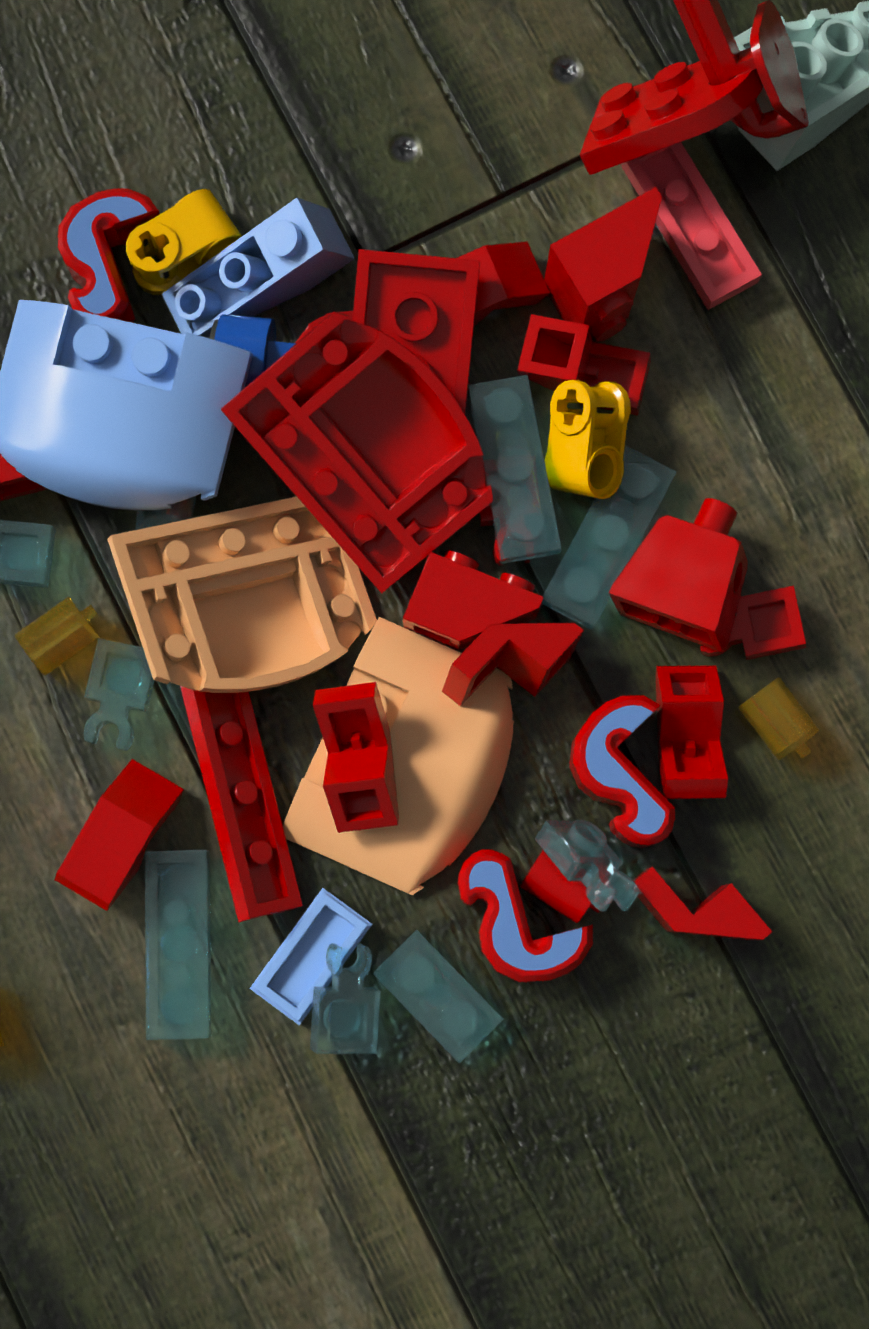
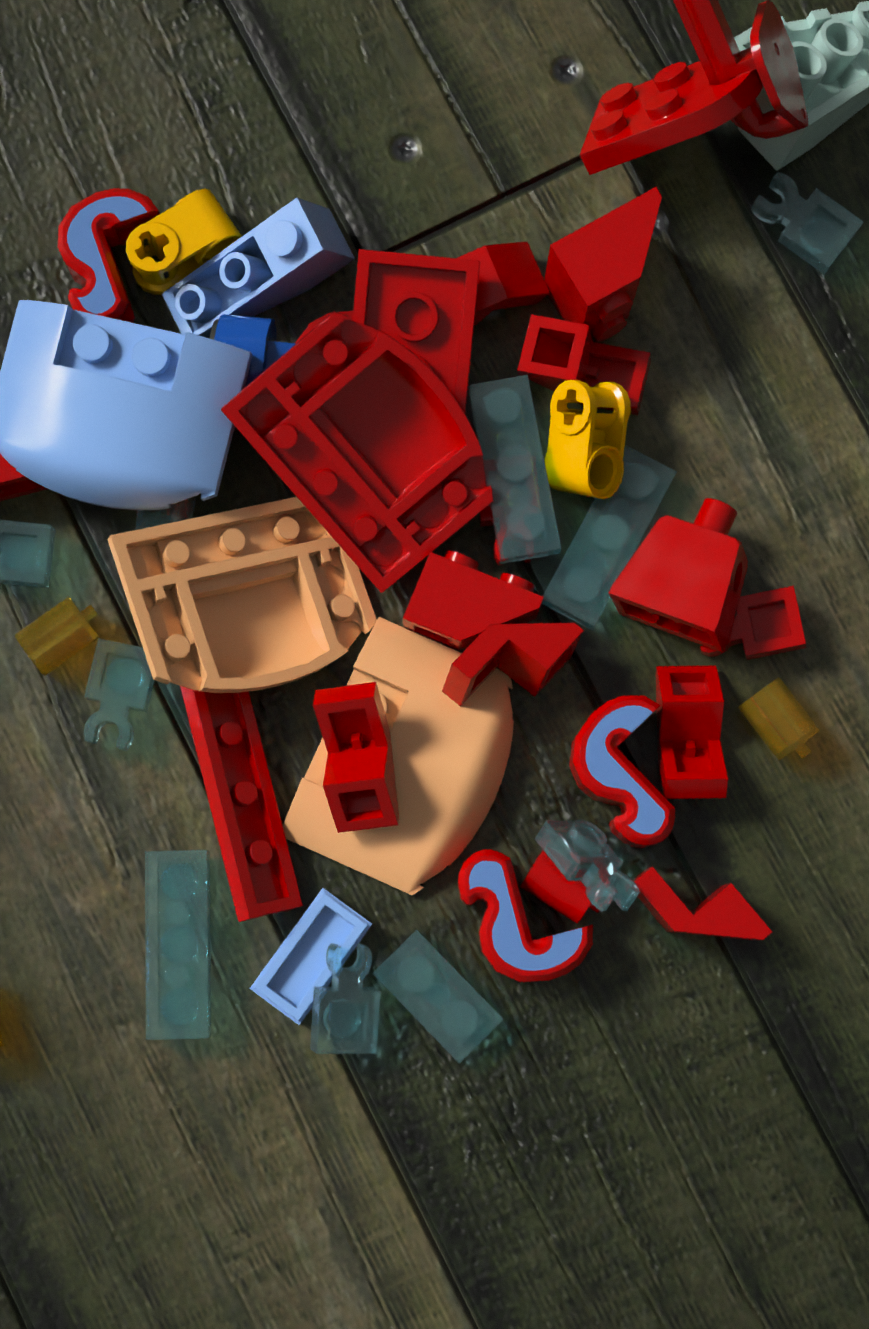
red slope [54,759,184,911] -> none
coral plate [621,142,762,310] -> none
none -> clear light blue plate [751,172,864,275]

